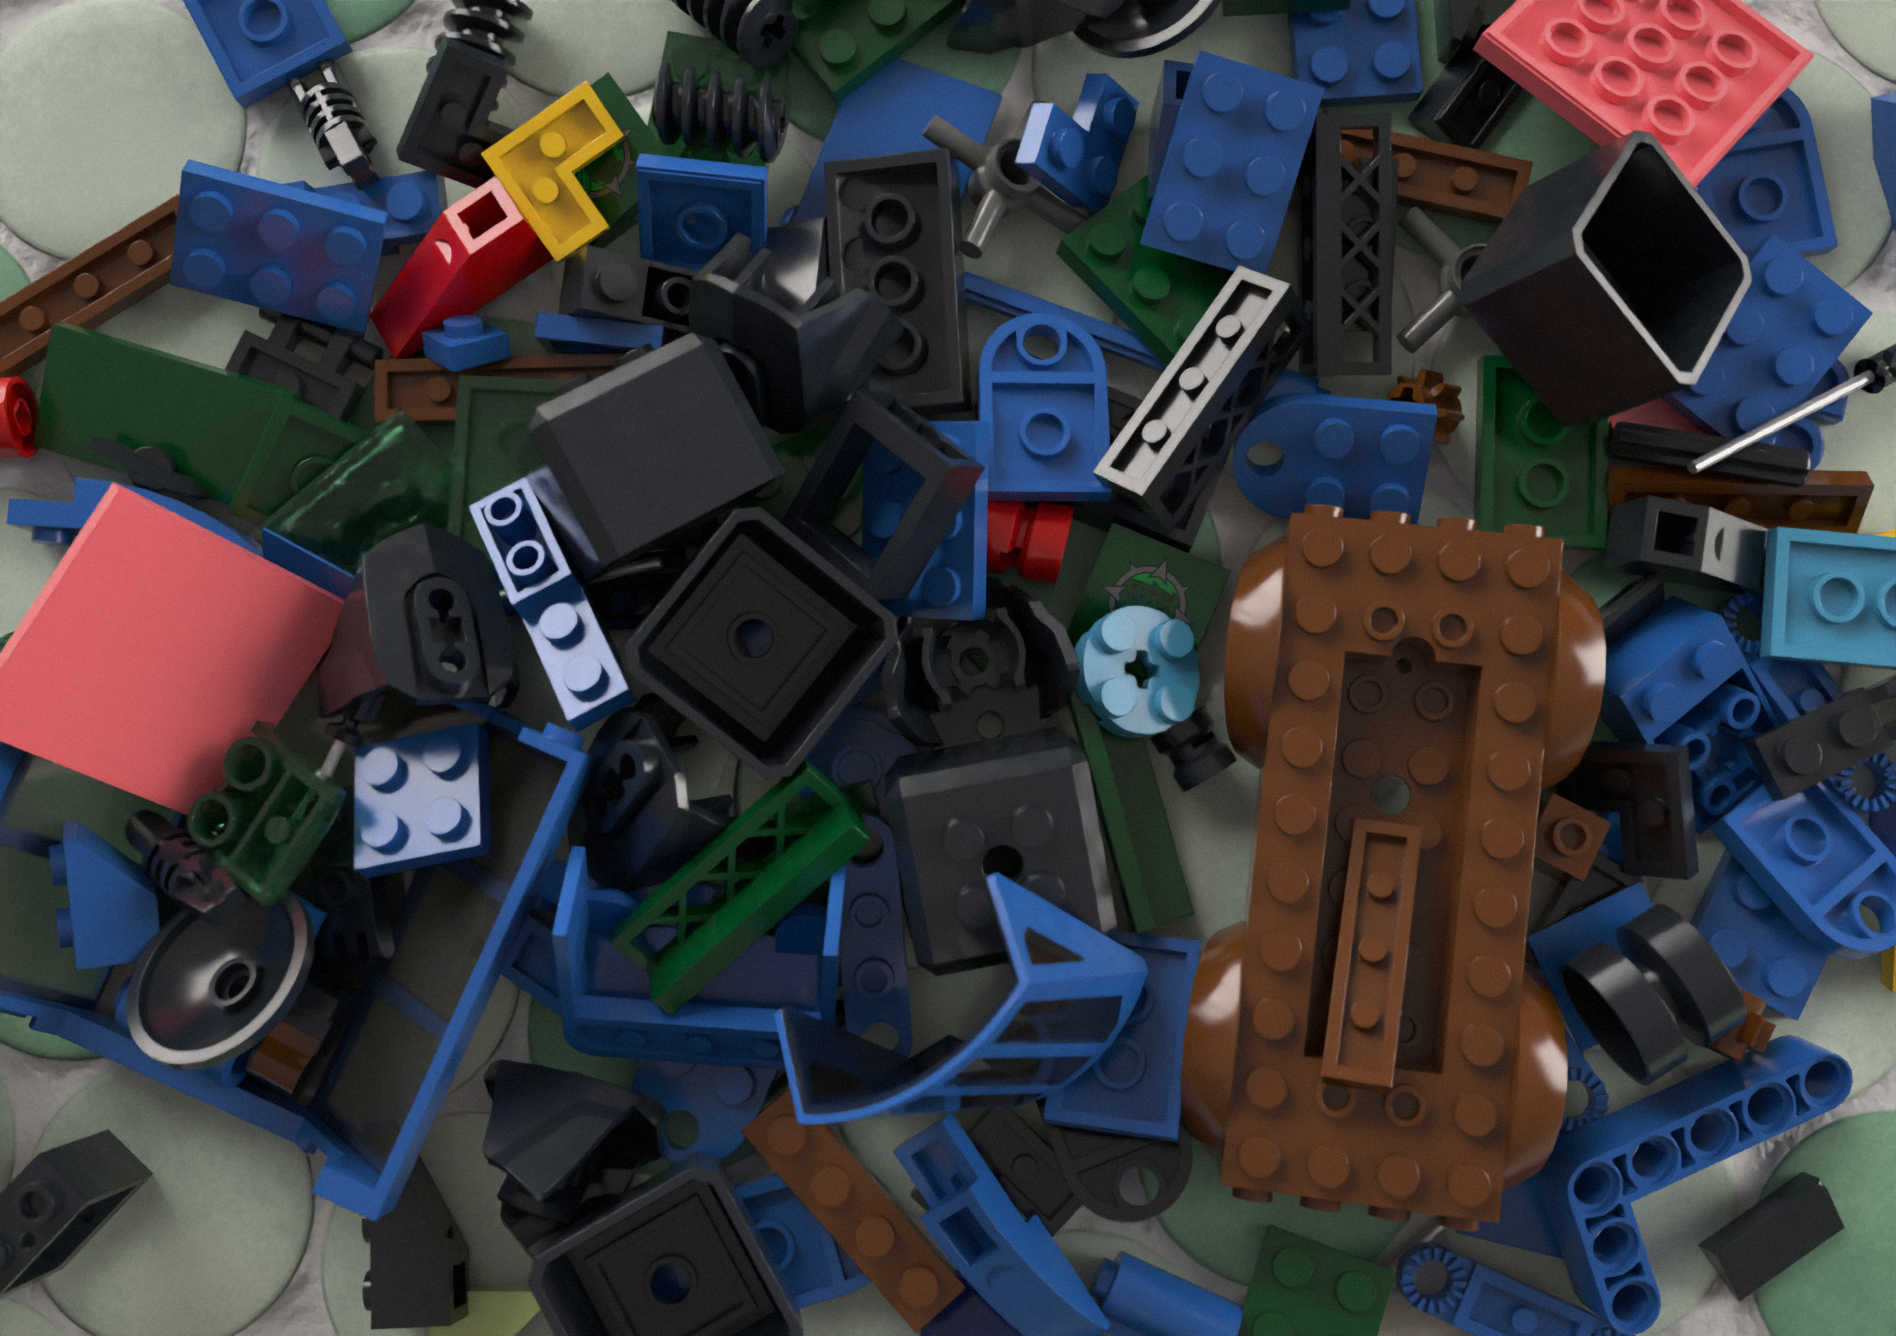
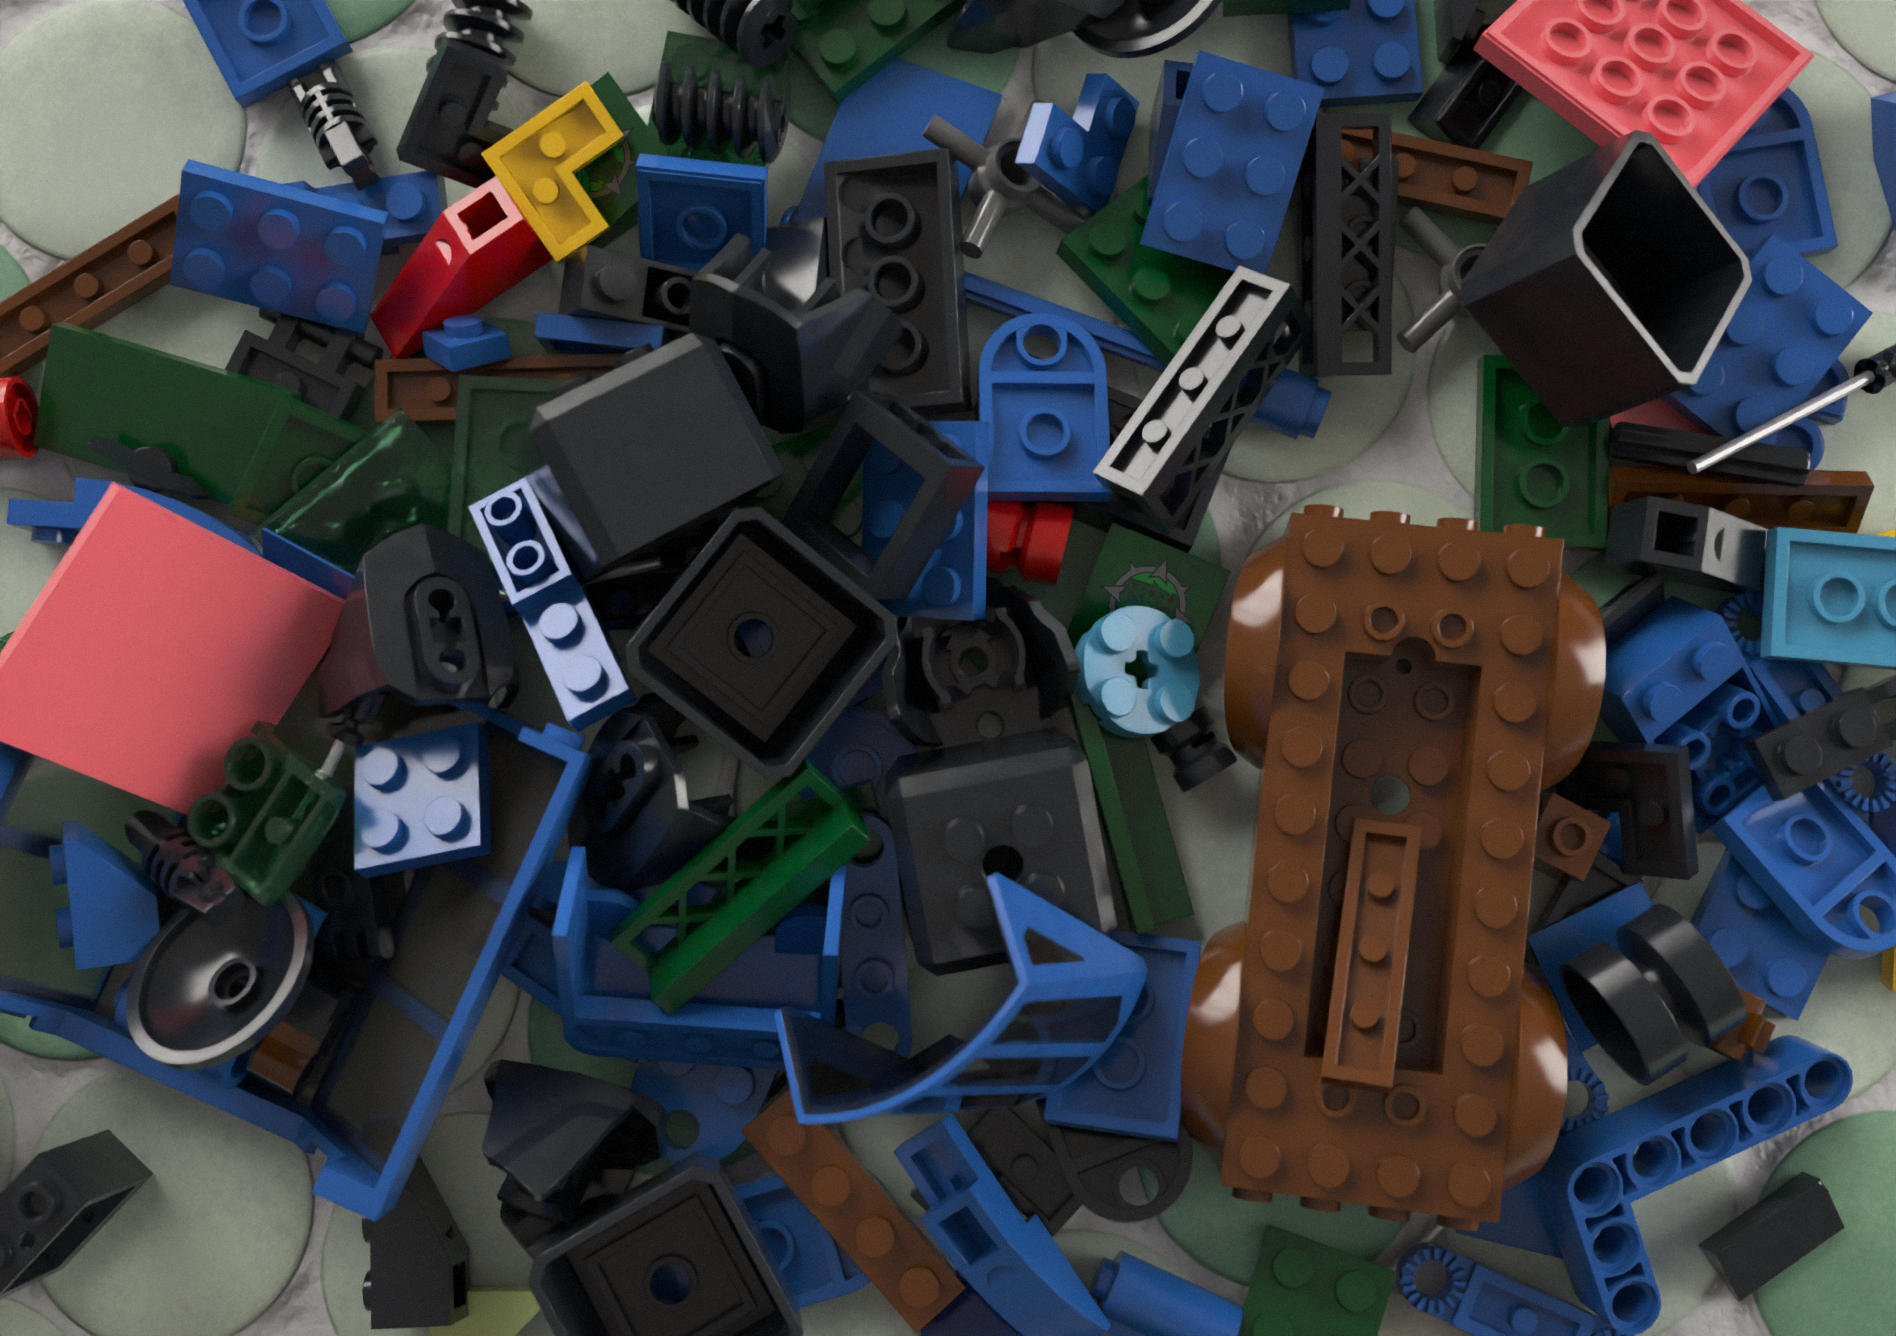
blue plate [1233,393,1438,525] -> none
reddish brown gear [1386,369,1465,445] -> none

